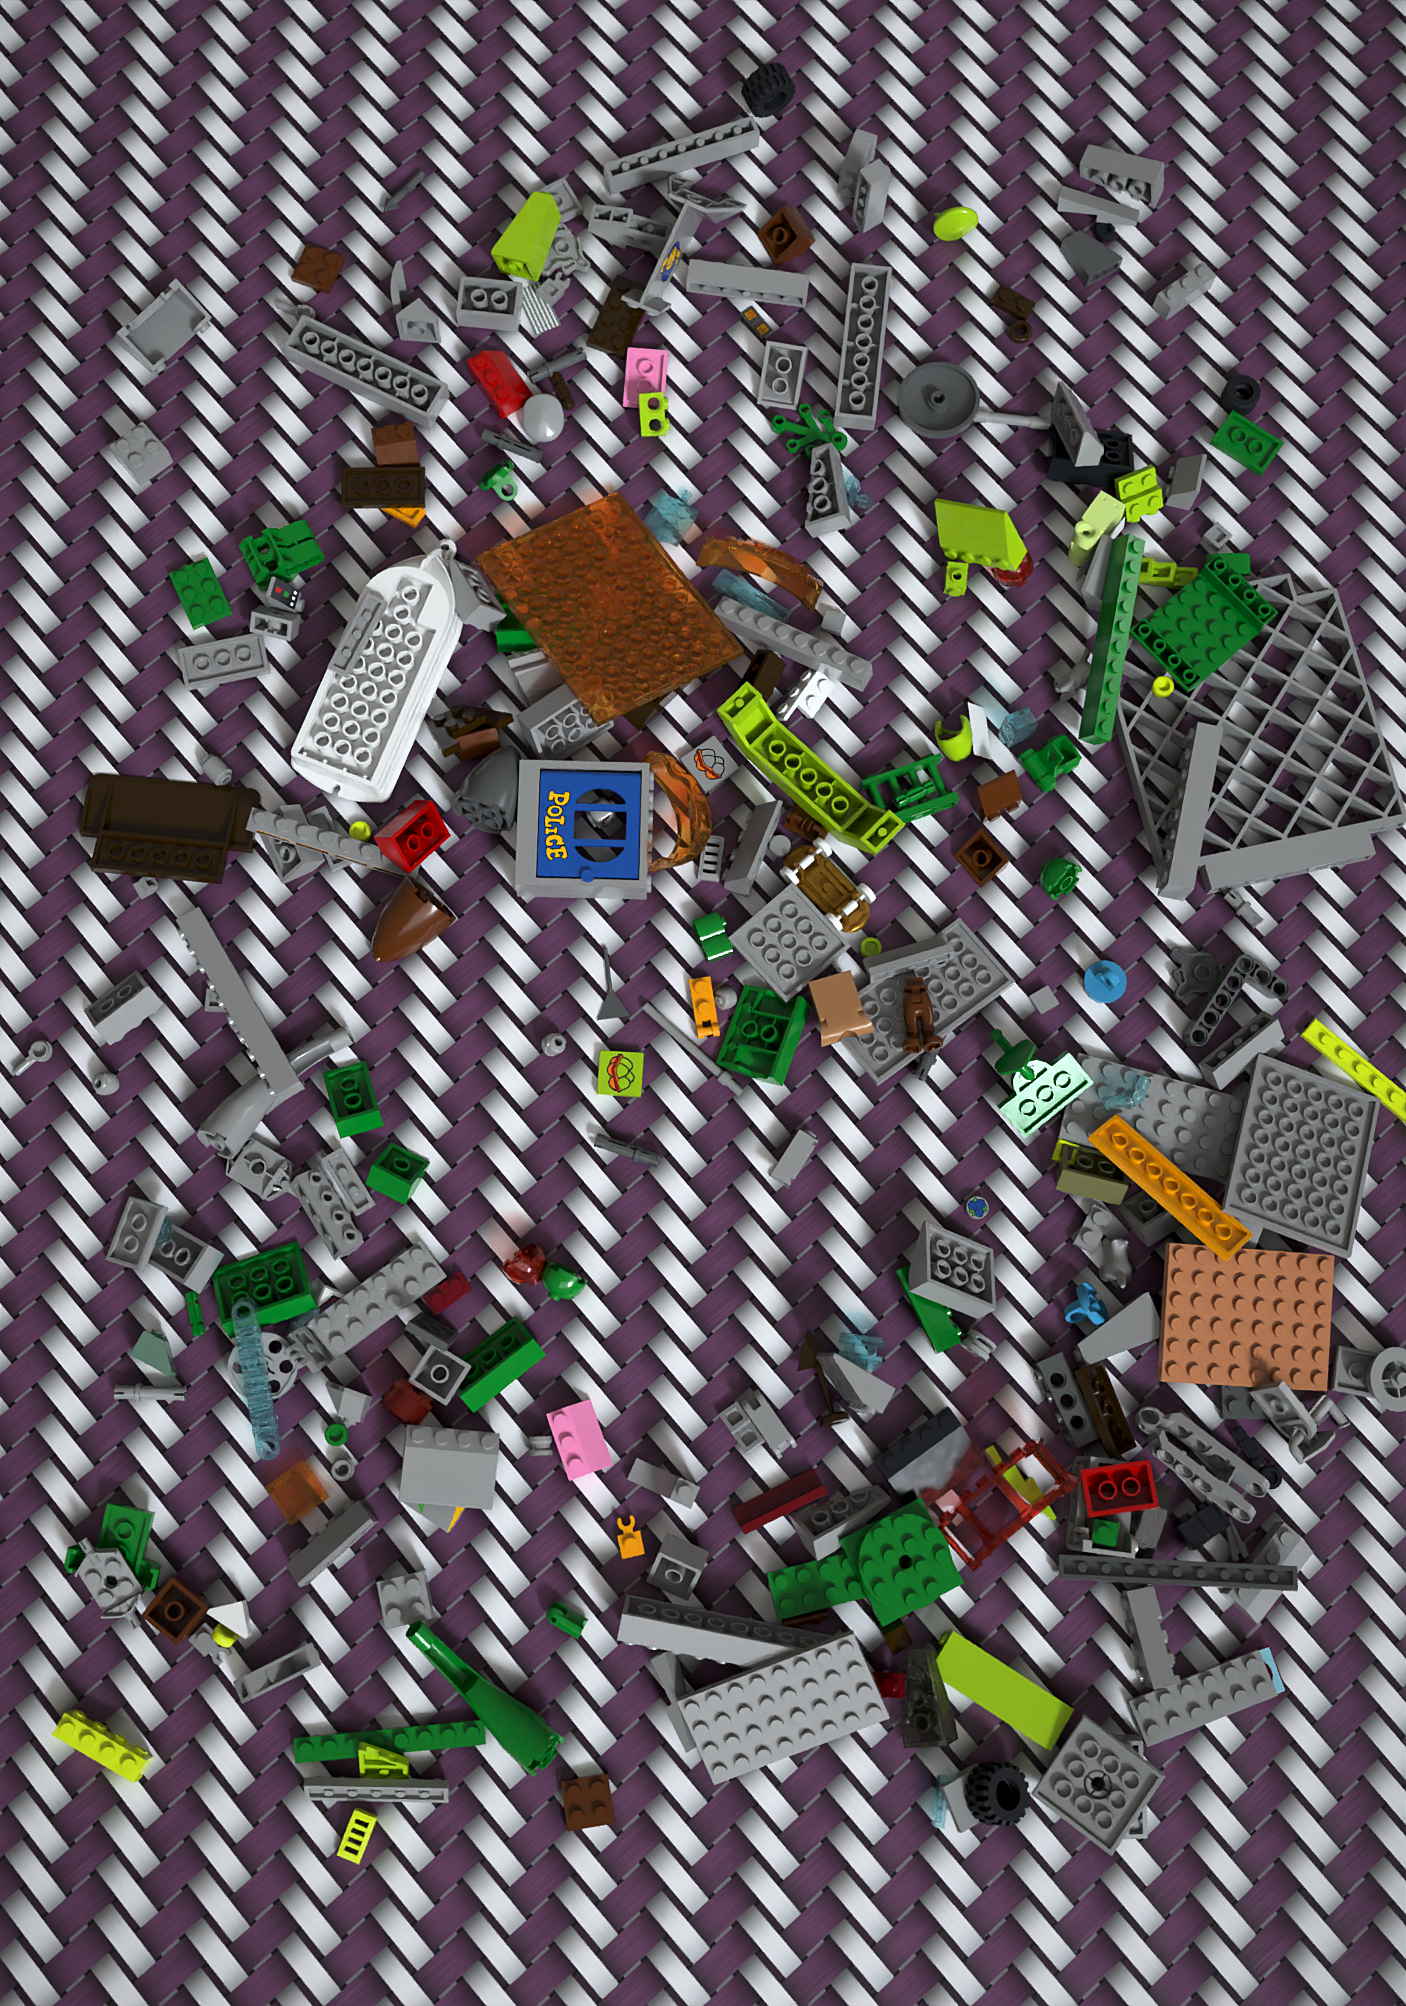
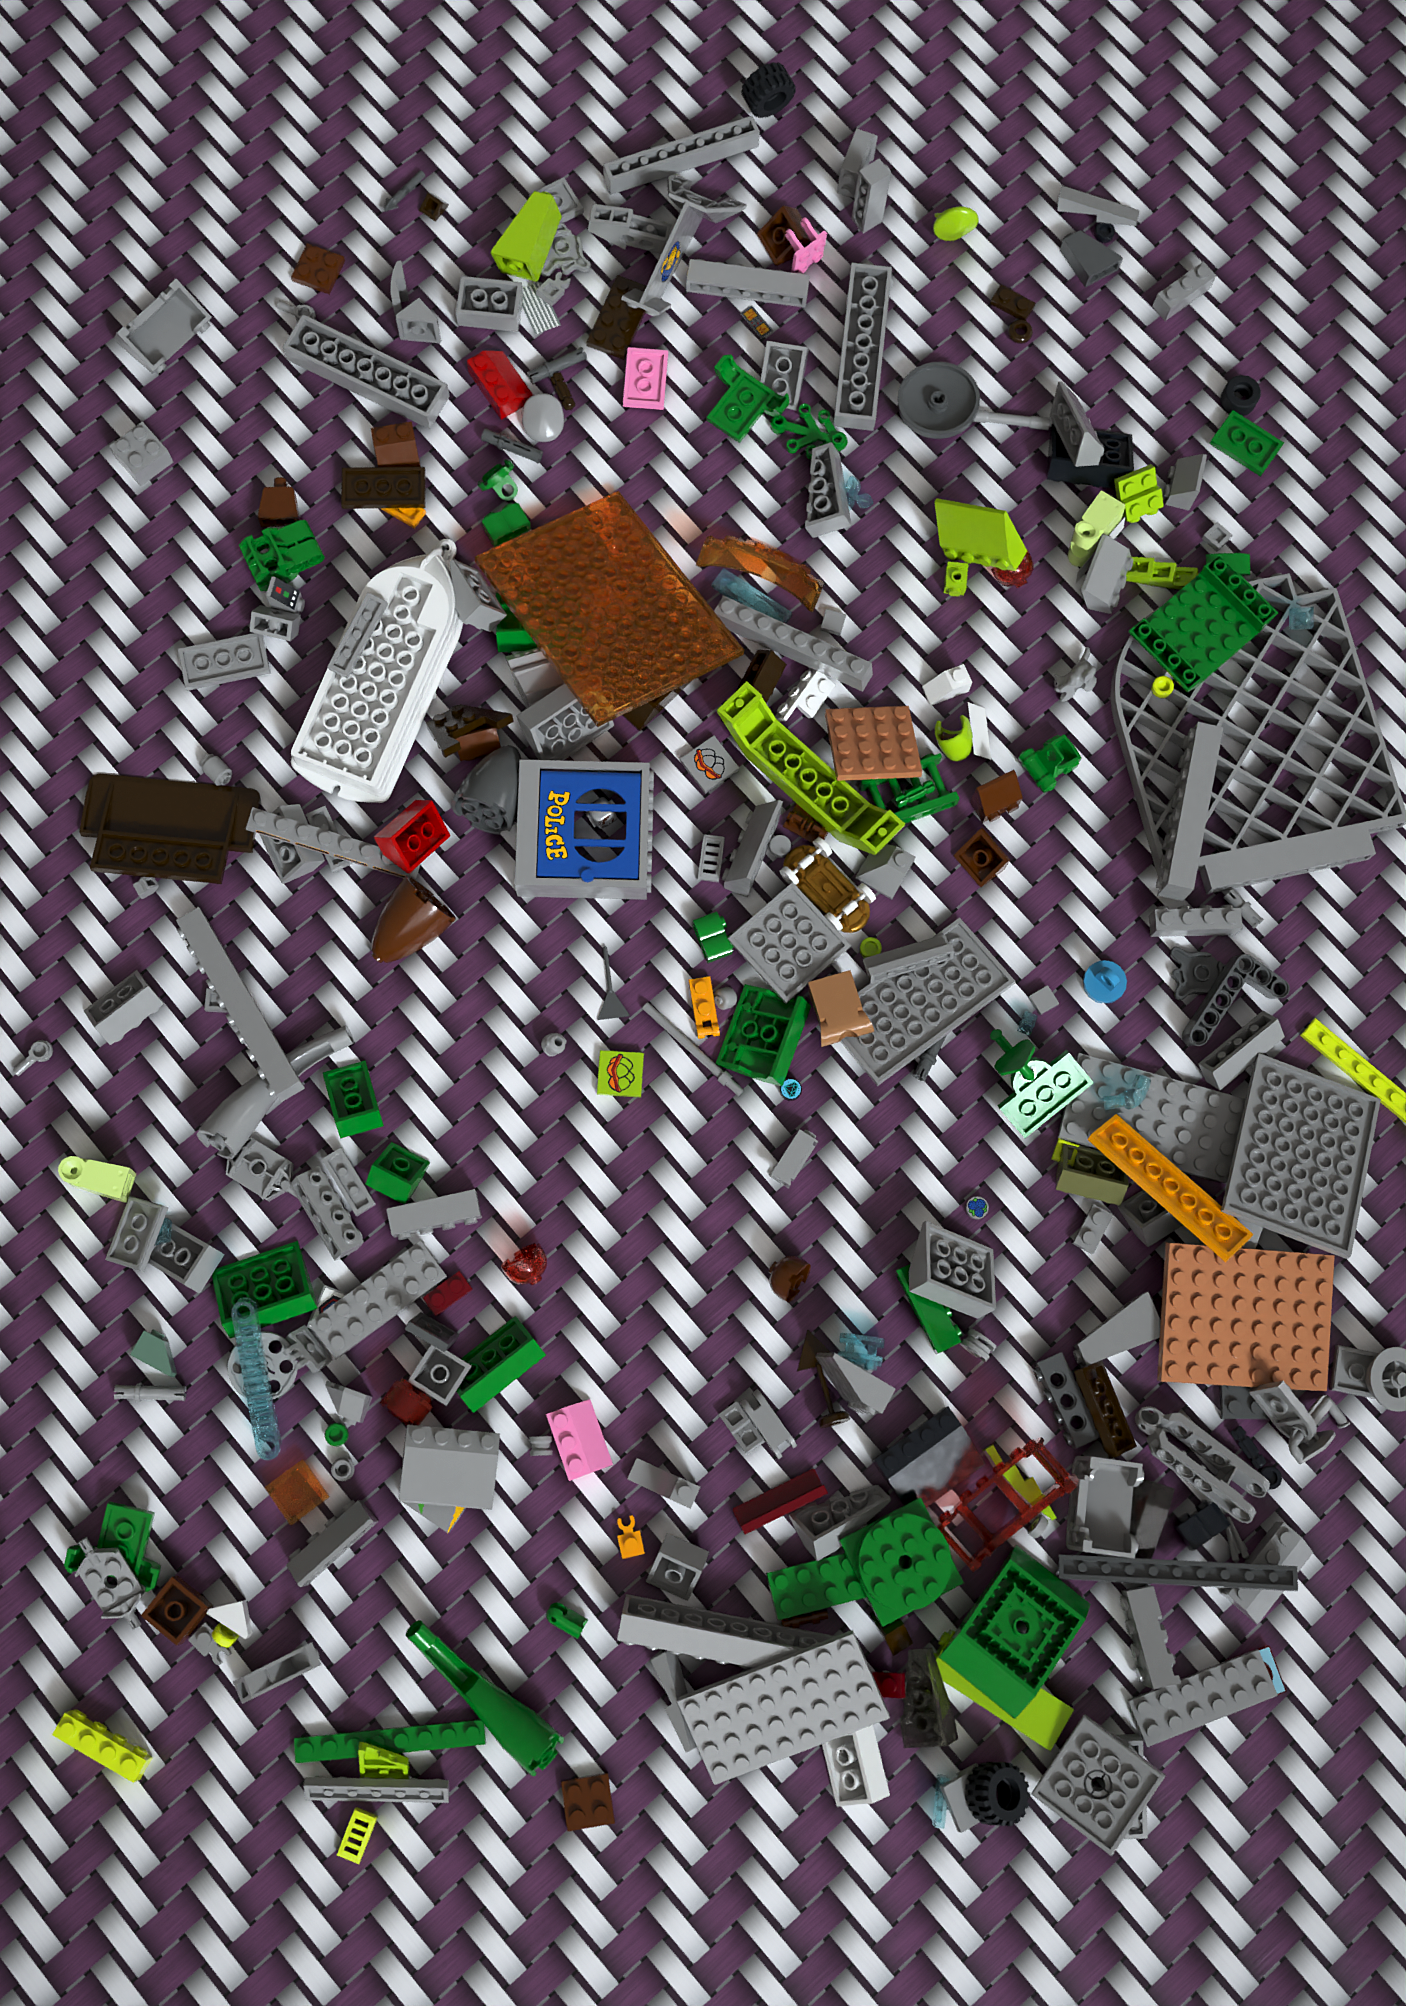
light grey piece [92,1072,120,1095] -> none
green plate [169,557,233,630] -> none
green axle [185,1291,205,1336] -> none
clear light blue piece [285,1307,320,1334] -> none
neon yellow tile [349,821,372,842] -> none
light grey brick [377,1570,435,1630] -> none
green cylinder [541,1259,588,1301] -> none
dark grey pin [594,1133,661,1168] -> none
lime brick [638,392,670,437] -> none
clear orange windscreen [640,751,712,873] -> none
clear light blue plate [641,490,699,551] -> none
reddish brown piece [901,977,943,1053] -> none
clear light blue brick [998,706,1038,749] -> none
green cylinder [1039,856,1082,900] -> none
dark azure tile [1063,1282,1108,1326] -> none
green brick [1078,534,1145,745] -> none
light grey wedge [1080,144,1164,208] -> none
red slope [1080,1459,1159,1519] -> none
green brick [1092,1517,1121,1547] -> none
light grey animal [1099,1236,1132,1288] -> none
none -> yellowish green piece [58,1156,136,1203]
none -> reddish brown torso [258,477,300,527]
none -> light grey brick [386,1189,482,1240]
none -> dark brown slope [419,192,449,221]
none -> green brick [482,503,531,547]
none -> green piece [707,354,789,443]
none -> reddish brown cylinder [769,1256,811,1302]
none -> tile [780,1078,802,1101]
none -> bright pink plate [785,217,827,273]
none -> white slope [822,1725,890,1807]
none -> nougat plate [825,706,923,781]
none -> light grey slope [855,844,916,900]
none -> white slope [922,664,972,706]
none -> green slope [939,1545,1091,1719]
none -> clear light blue piece [1017,1011,1038,1036]
none -> light grey tile [1027,1515,1048,1538]
none -> light grey brick [1149,905,1243,937]
none -> clear light blue slope [1289,606,1314,630]

